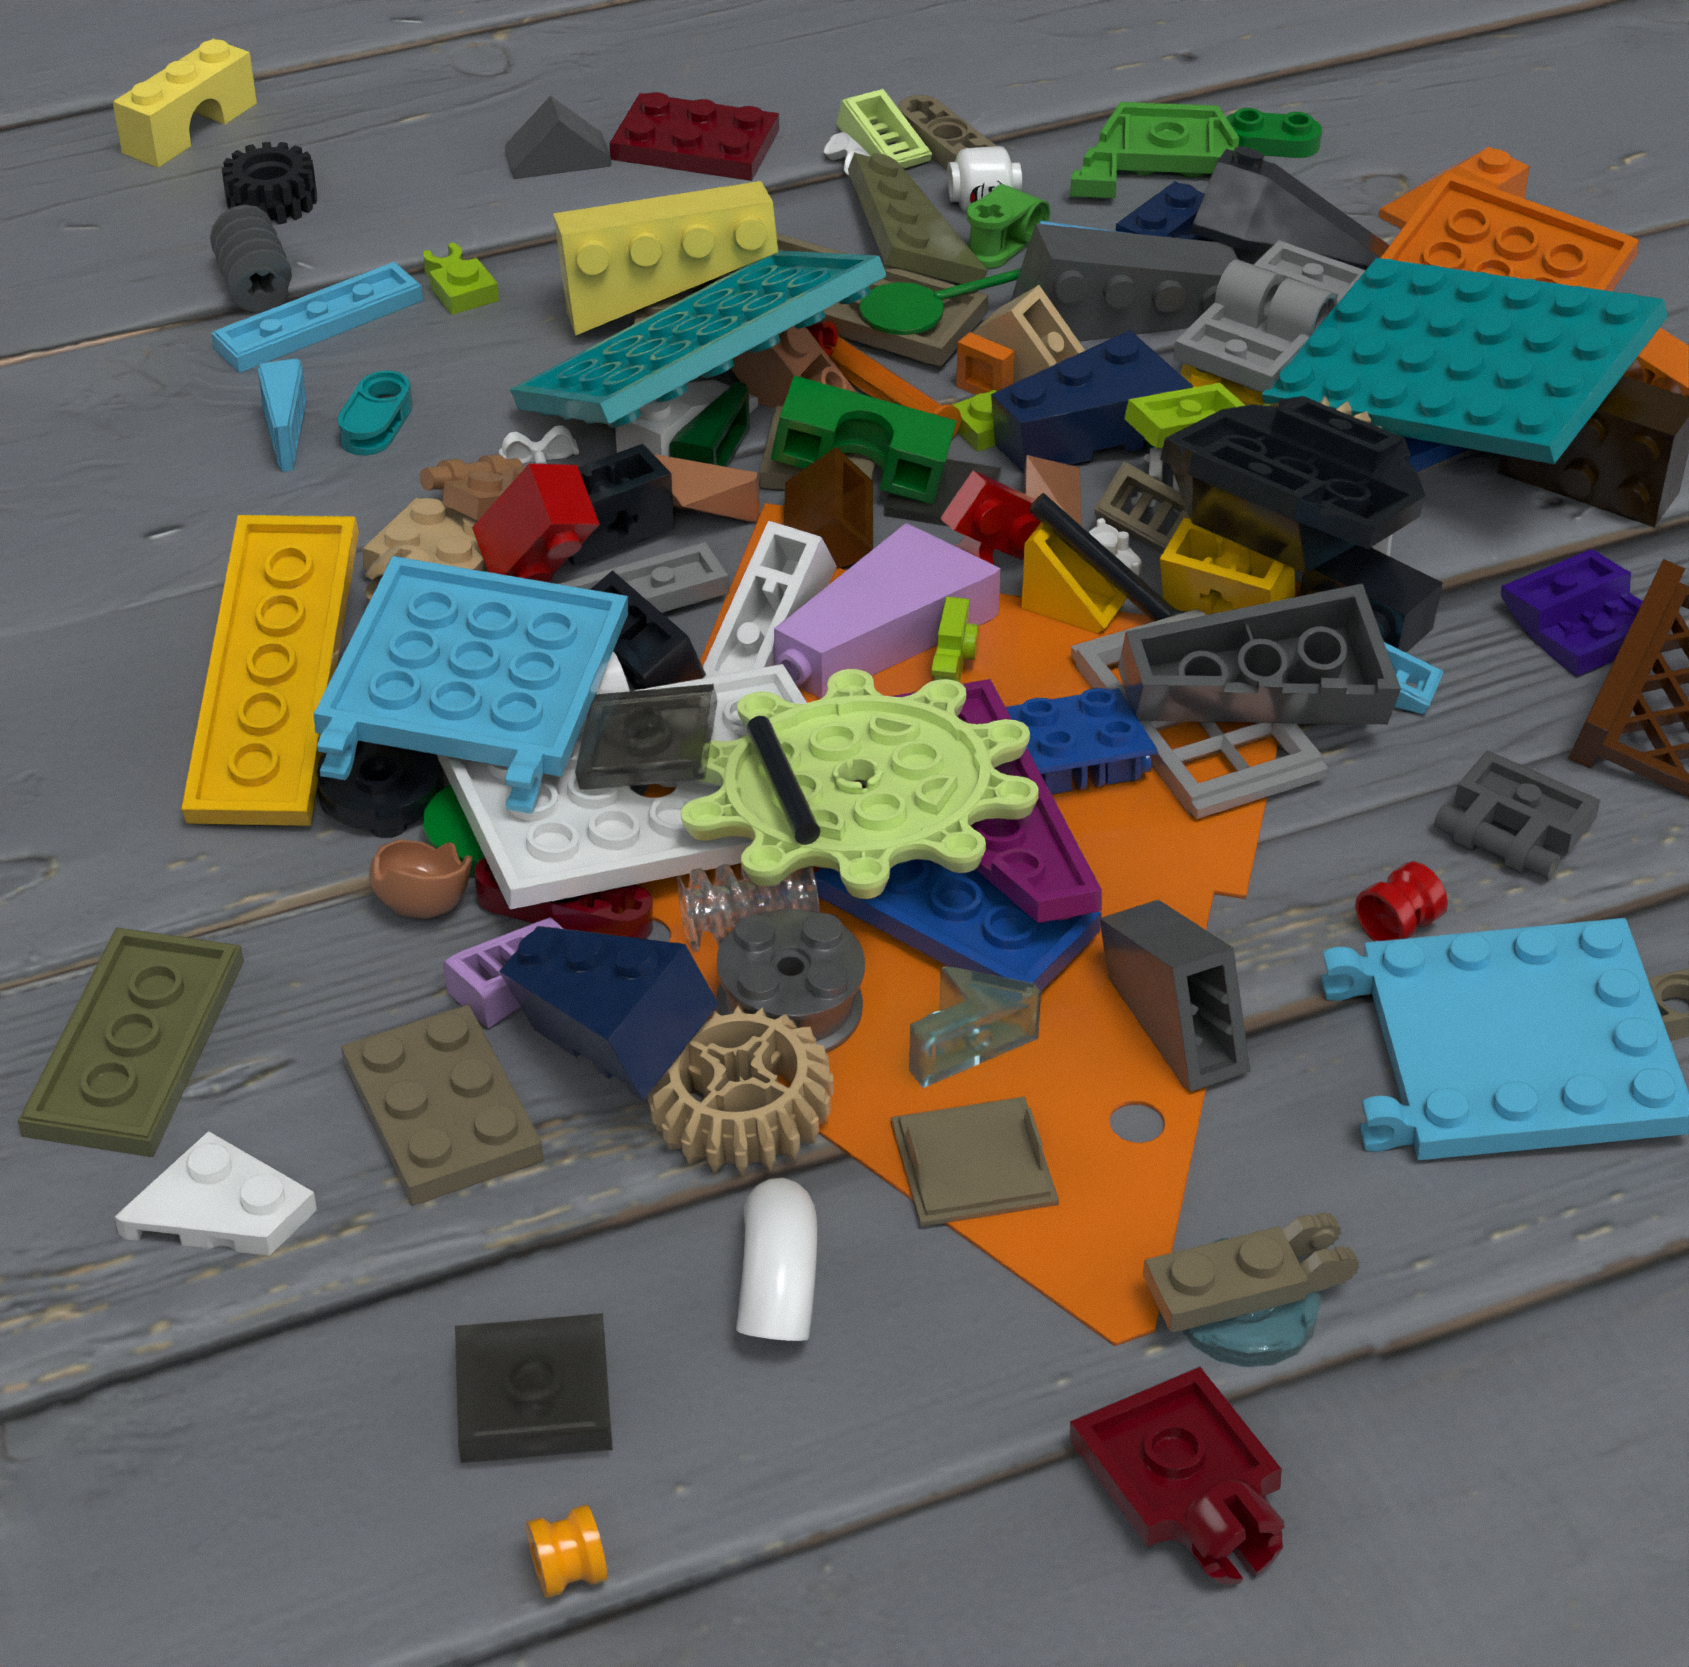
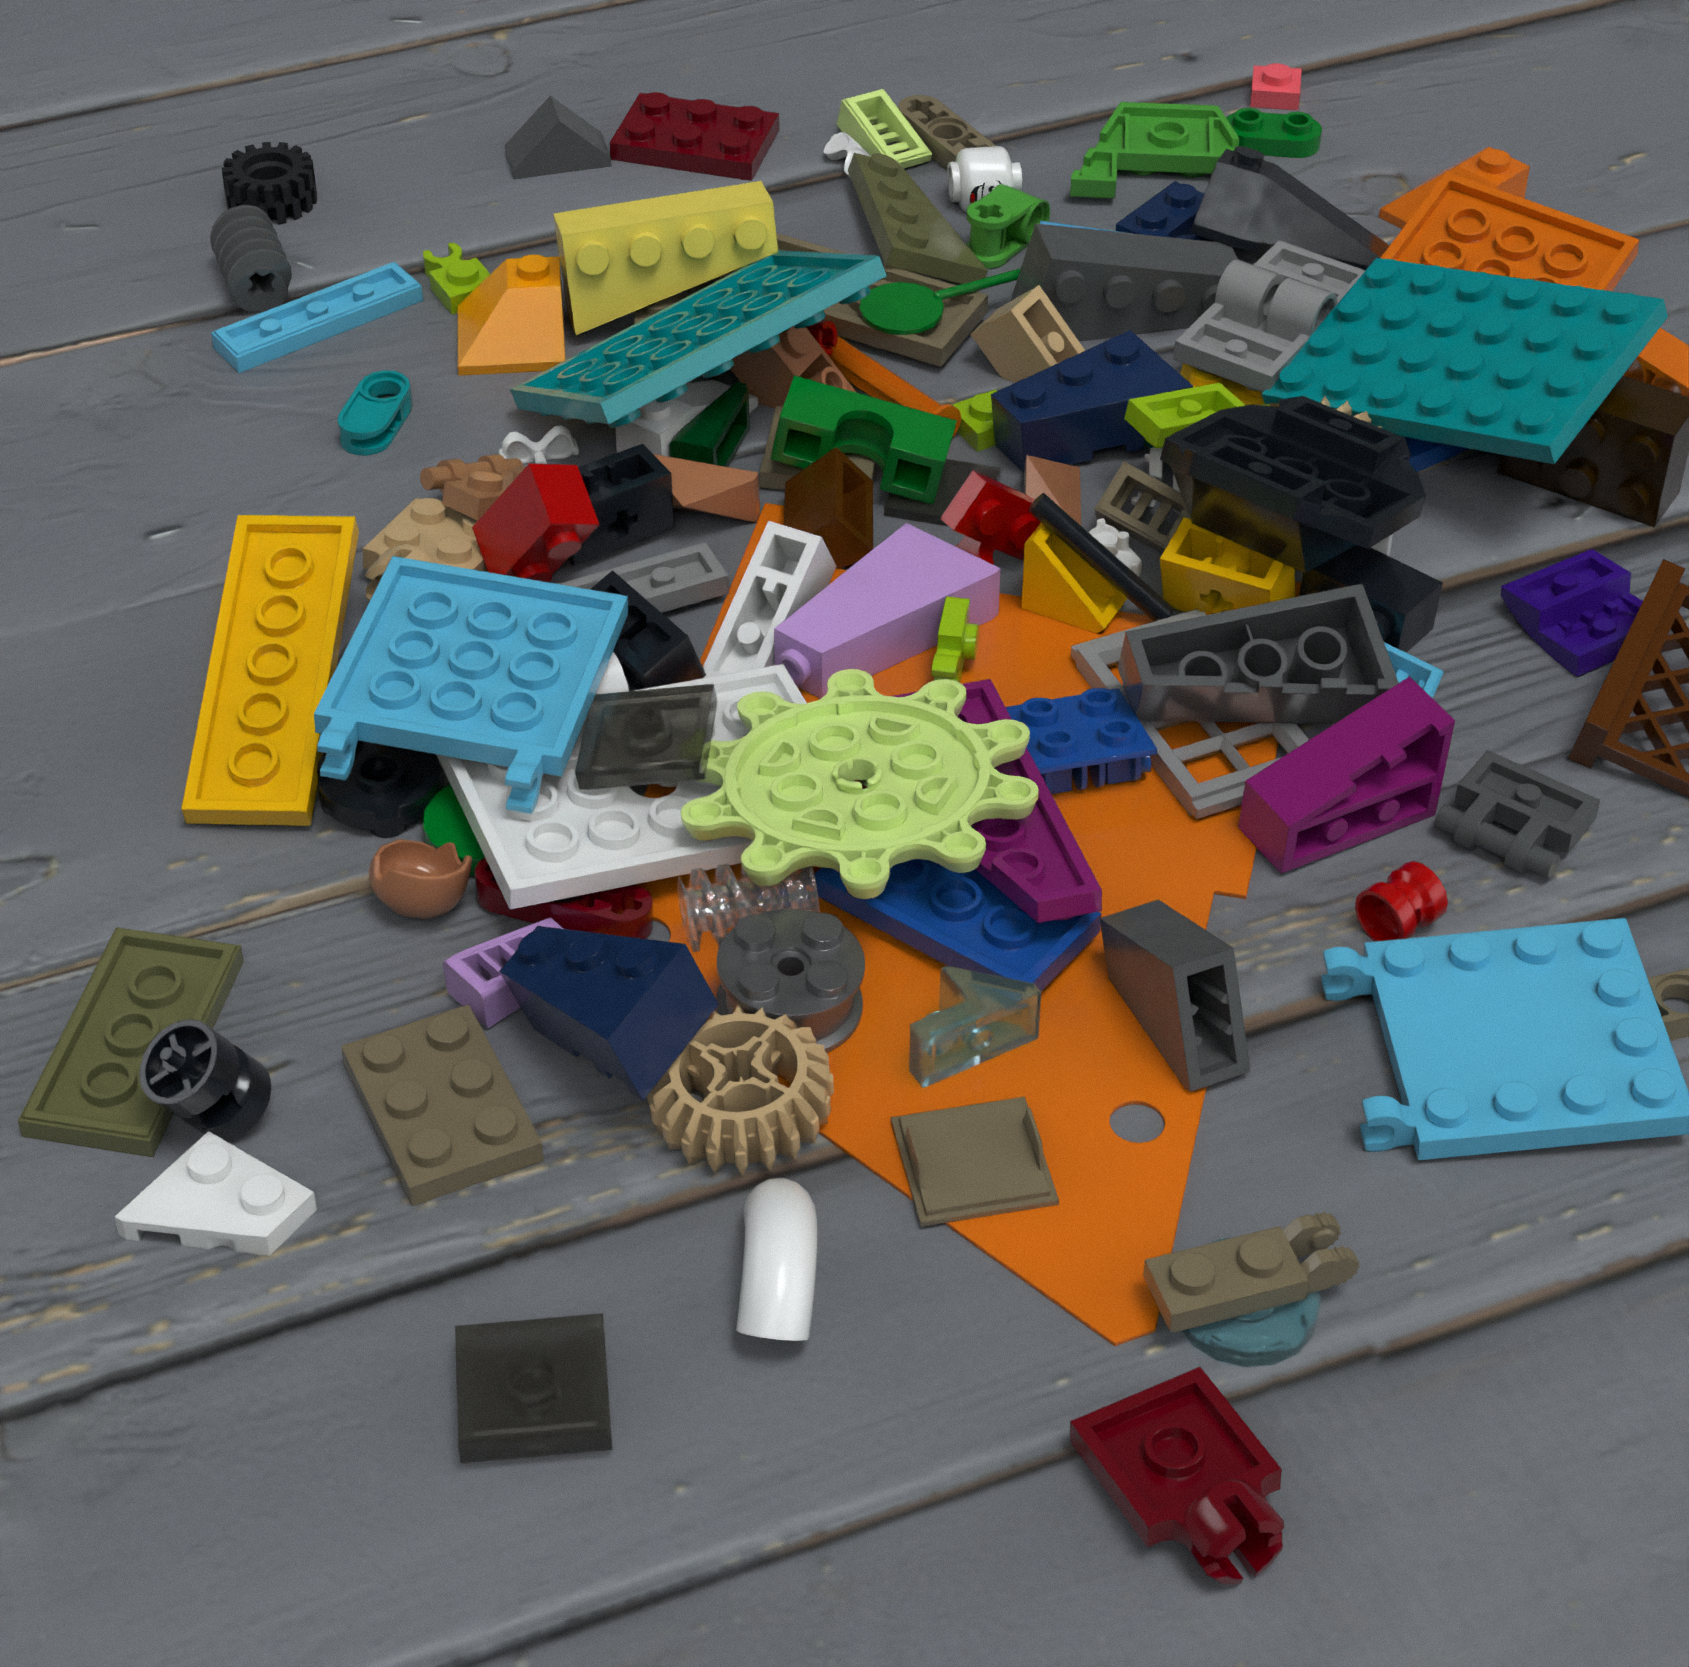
light yellow arch [113,38,257,168] -> none
medium azure slope [257,358,307,472] -> none
light orange wheel [525,1504,608,1599] -> none
black bar [746,716,820,845] -> none
orange plate [956,332,1015,395] -> none
none -> black wheel [139,1019,271,1141]
none -> light orange slope [458,254,565,376]
none -> magenta wedge [1238,676,1455,874]
none -> coral plate [1250,63,1301,110]

